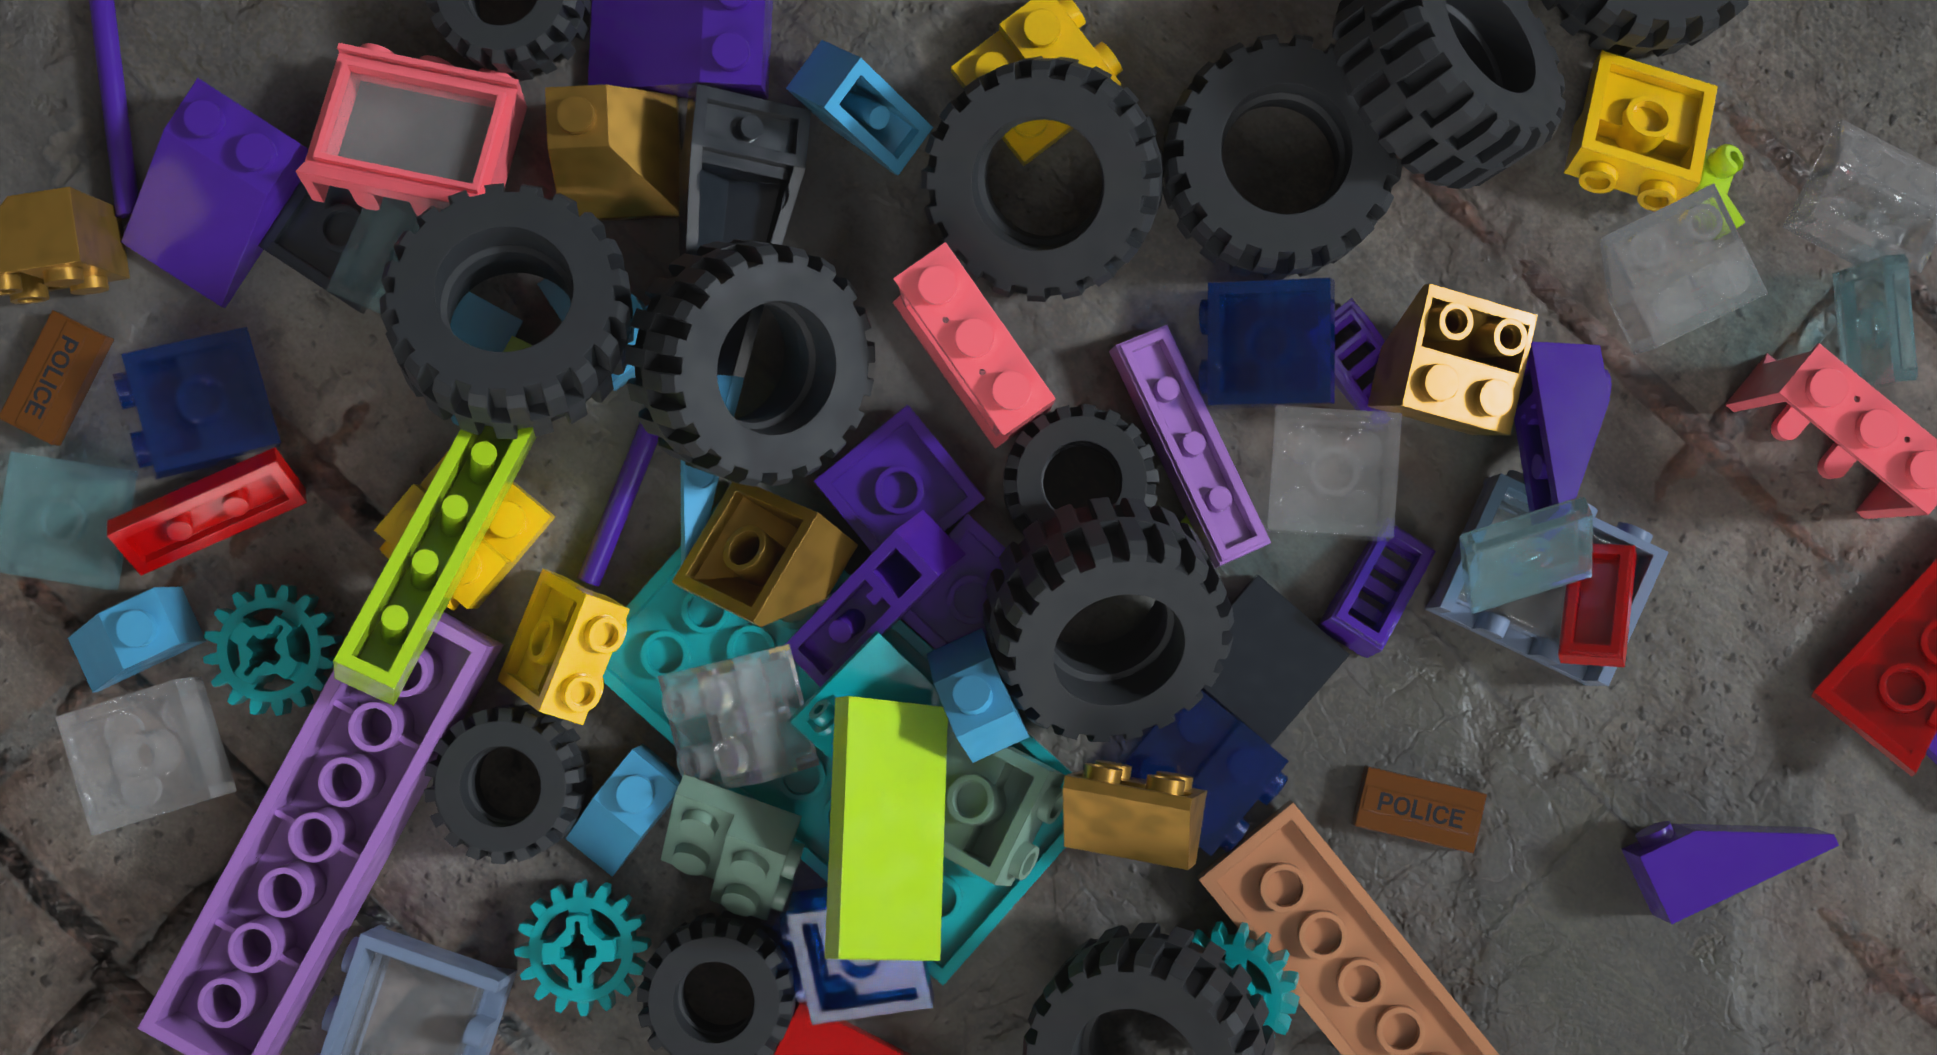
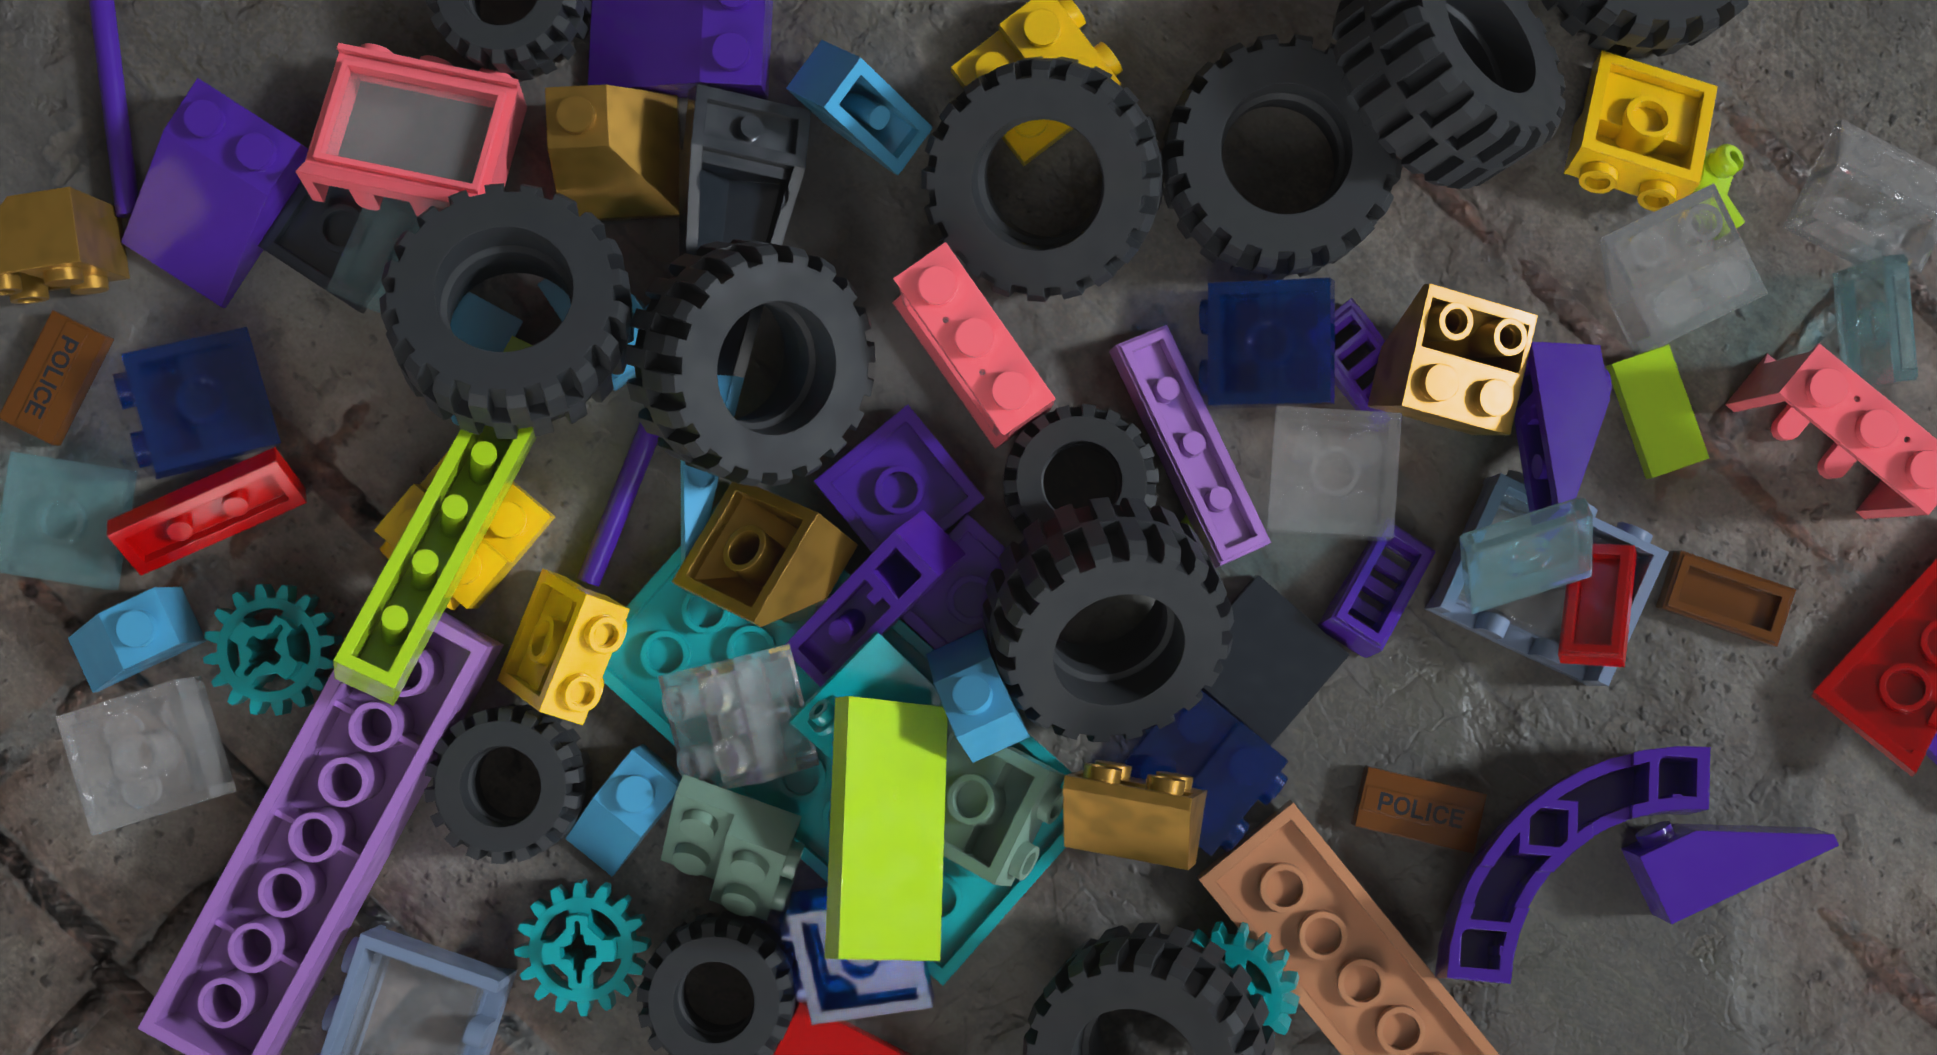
none -> dark purple brick [1435,746,1711,984]
none -> lime tile [1606,344,1709,479]
none -> reddish brown tile [1656,550,1796,647]

